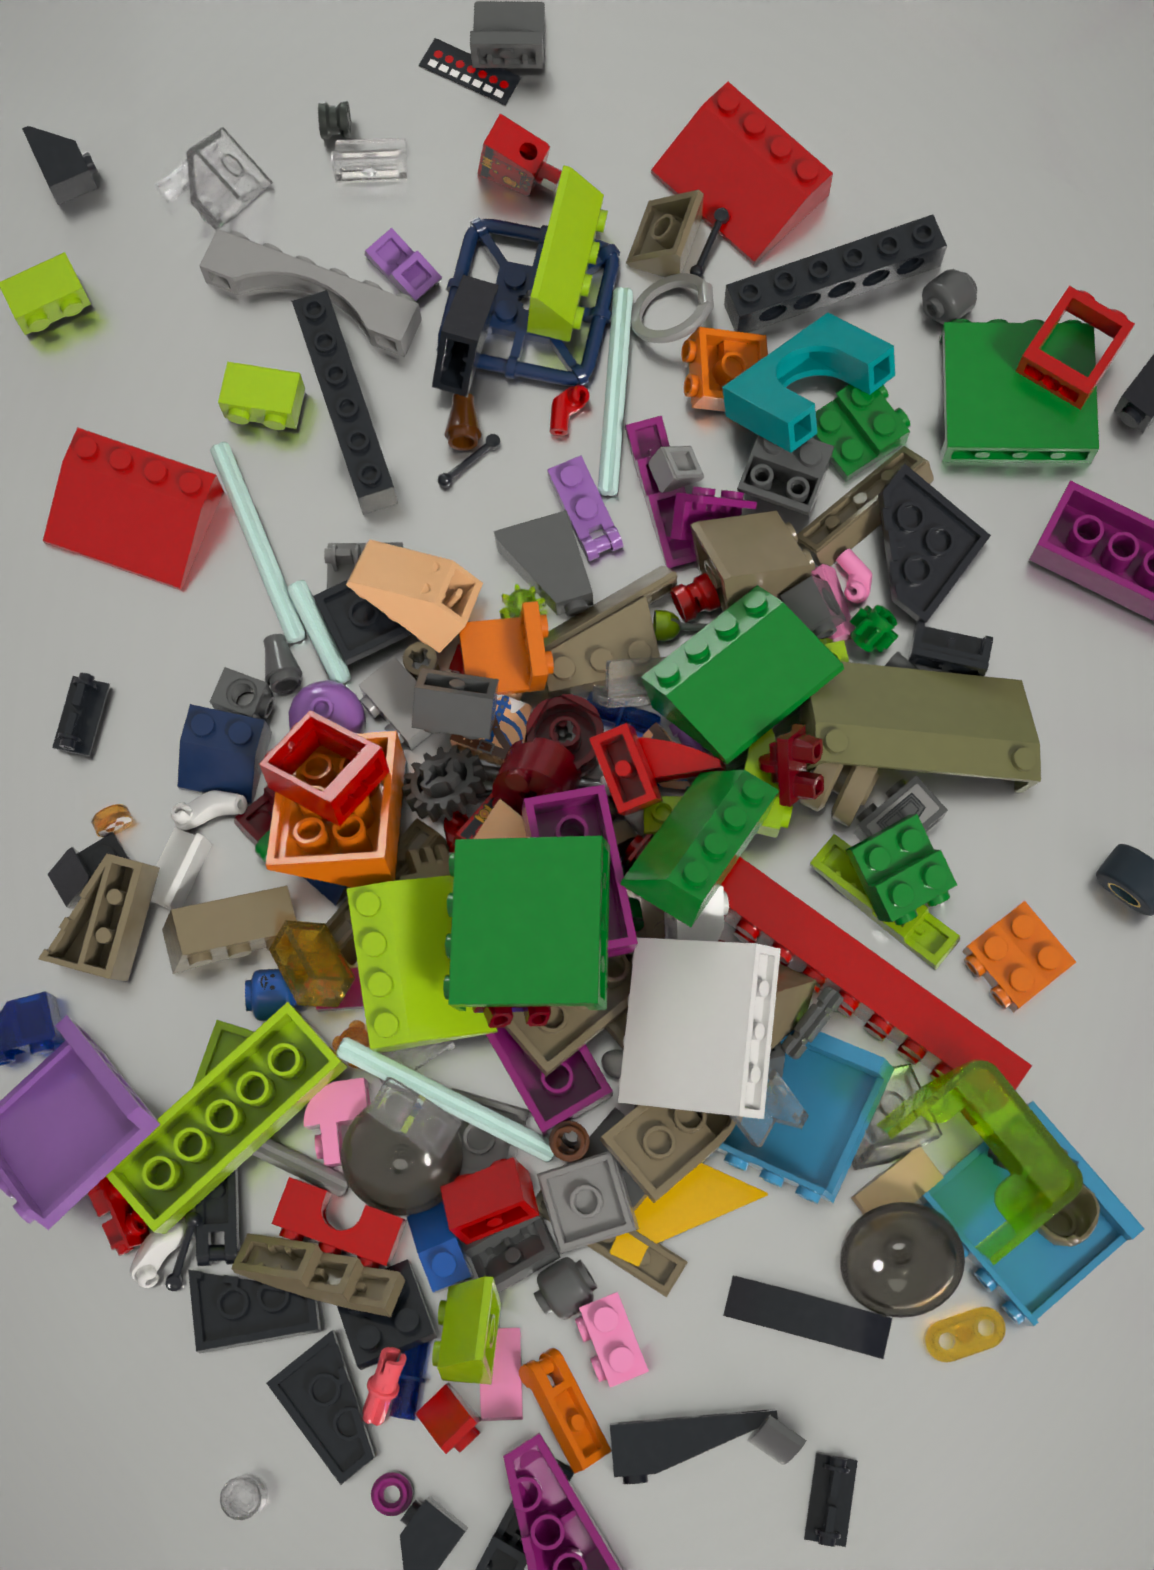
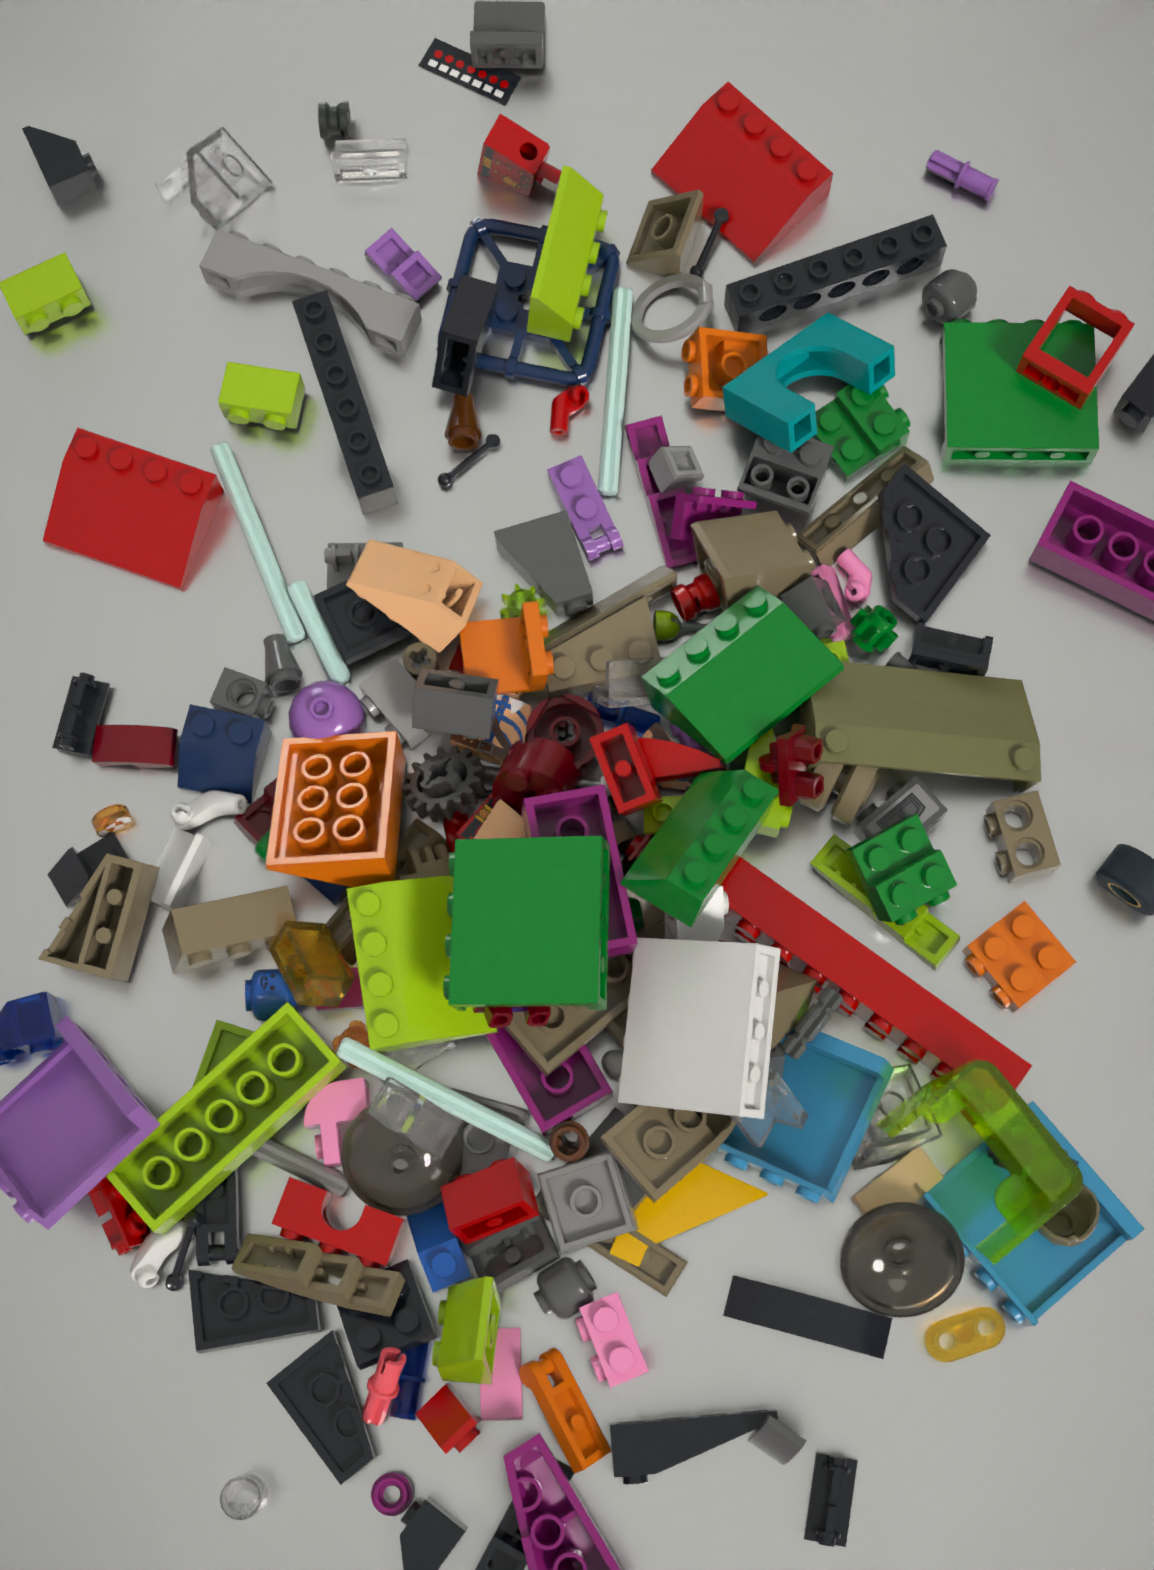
red window [259,710,390,827] -> none
none -> dark red slope [92,725,178,768]
none -> medium lavender axle [926,150,999,201]
none -> dark tan brick [983,790,1061,884]

